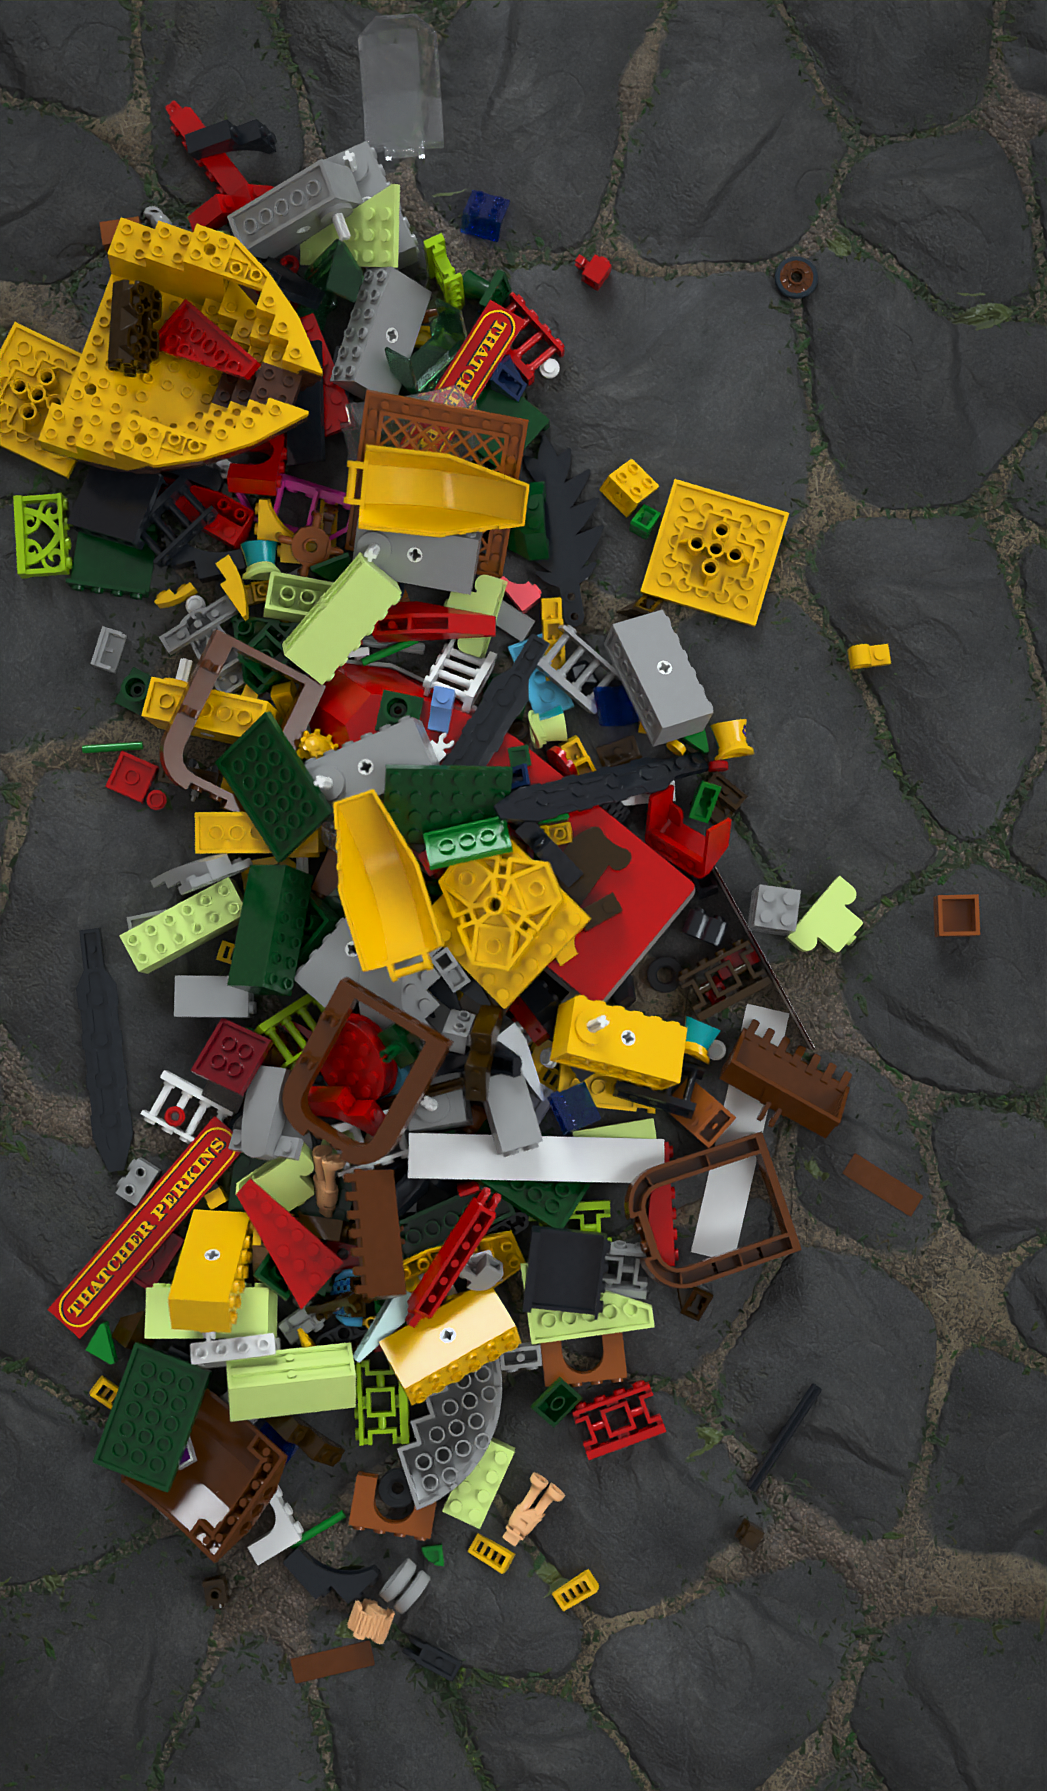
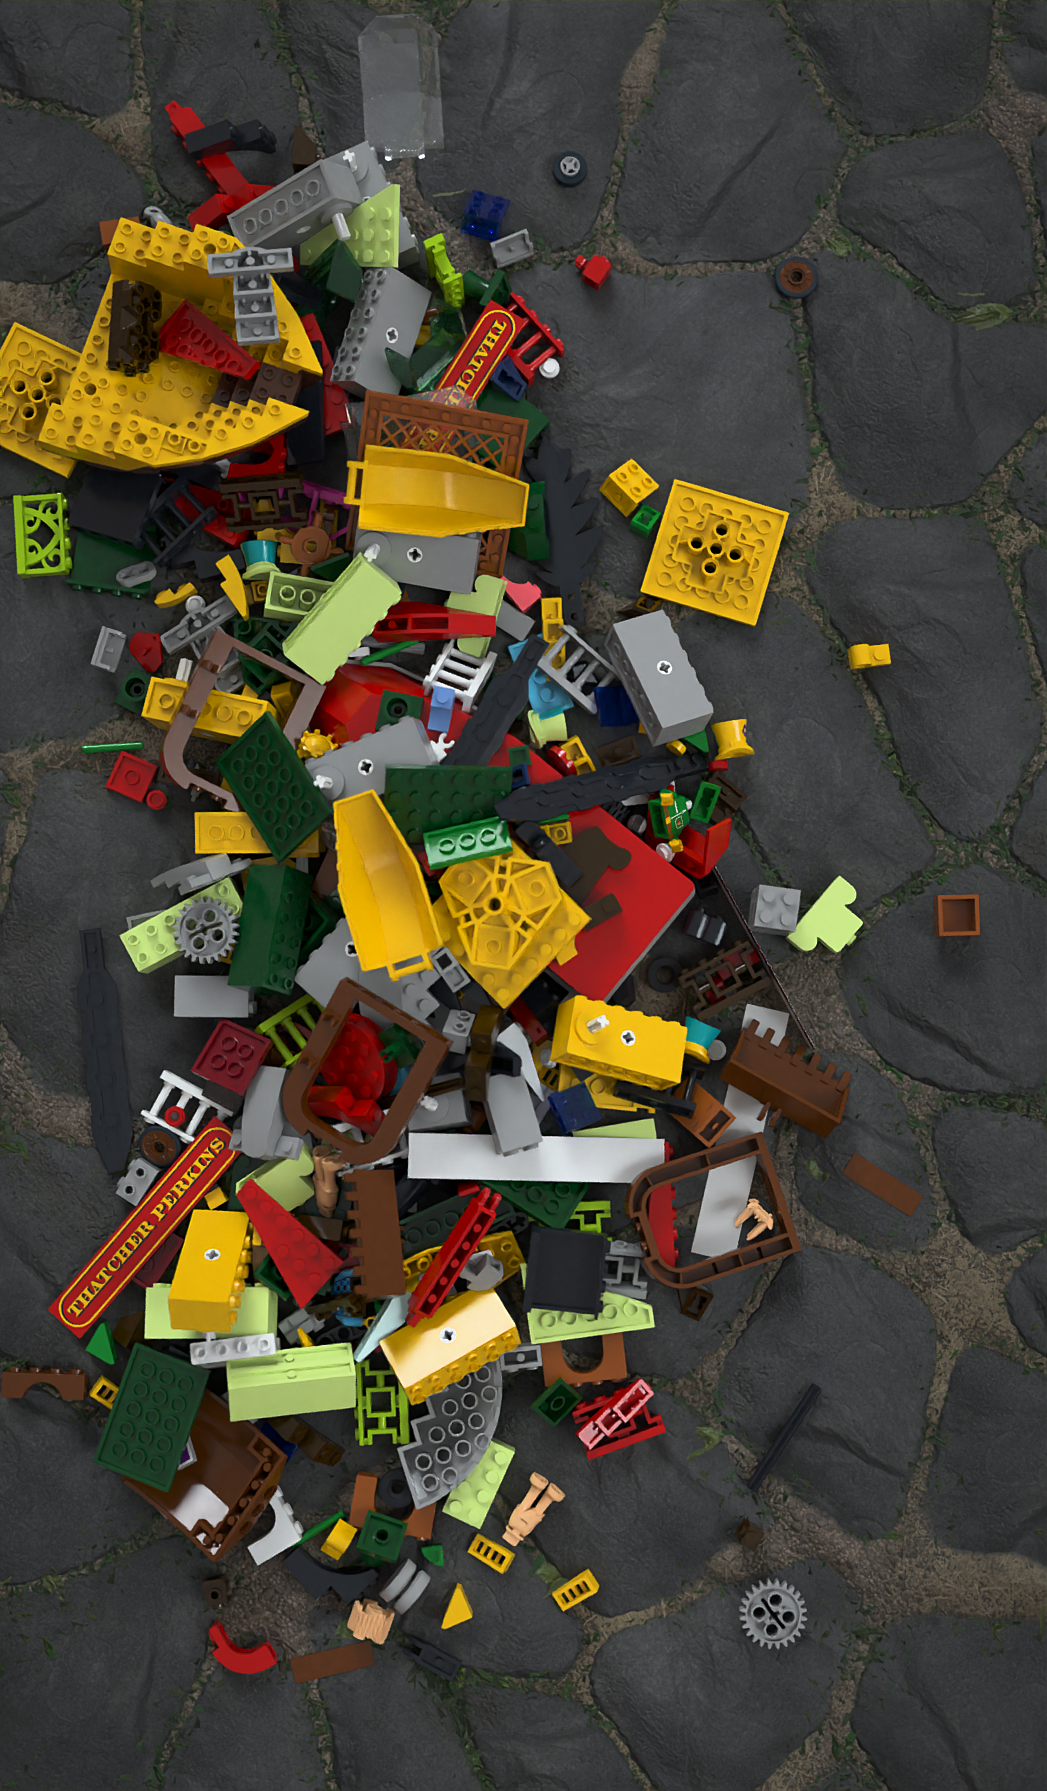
none -> reddish brown arch [1,1366,89,1400]
none -> light grey plate [116,561,157,587]
none -> red piece [129,632,163,672]
none -> reddish brown wheel [139,1126,181,1167]
none -> light grey gear [172,897,240,964]
none -> light grey slope [207,247,294,346]
none -> red arch [209,1620,279,1674]
none -> dark brown fence [219,472,309,533]
none -> dark brown slope [291,126,321,172]
none -> yellow plate [320,1519,357,1561]
none -> dark green plant [355,1510,408,1567]
none -> yellow slope [441,1583,473,1629]
none -> light grey hinge [490,229,534,269]
none -> black wheel [553,151,588,188]
none -> red slope [575,1378,654,1450]
none -> light grey piece [626,815,647,836]
none -> green torso [648,789,692,853]
none -> white plate [656,843,675,862]
none -> light nougat piece [734,1199,774,1241]
none -> light grey gear [739,1578,807,1649]

